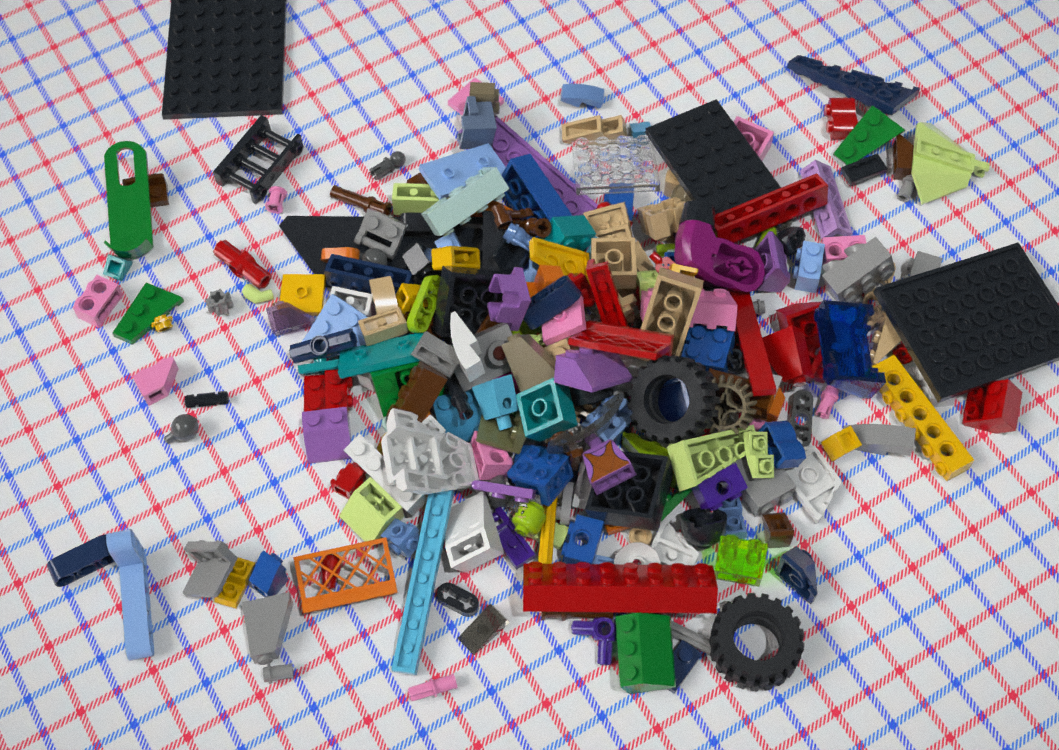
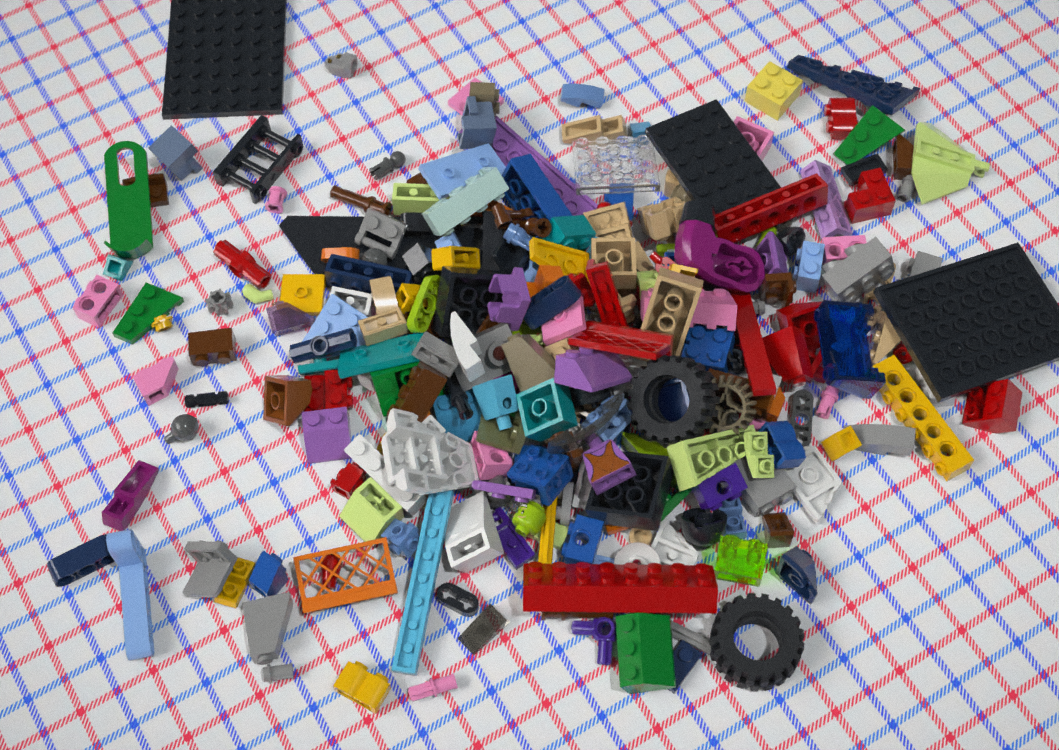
none -> magenta slope [101,460,159,531]
none -> sand blue plate [148,125,203,181]
none -> reddish brown brick [188,328,237,366]
none -> dark orange slope [263,375,312,426]
none -> light grey rock [324,52,358,78]
none -> yellow brick [333,661,391,714]
none -> light yellow brick [744,61,803,121]
none -> reddish brown bracket [758,272,797,308]
none -> red brick [844,167,896,224]

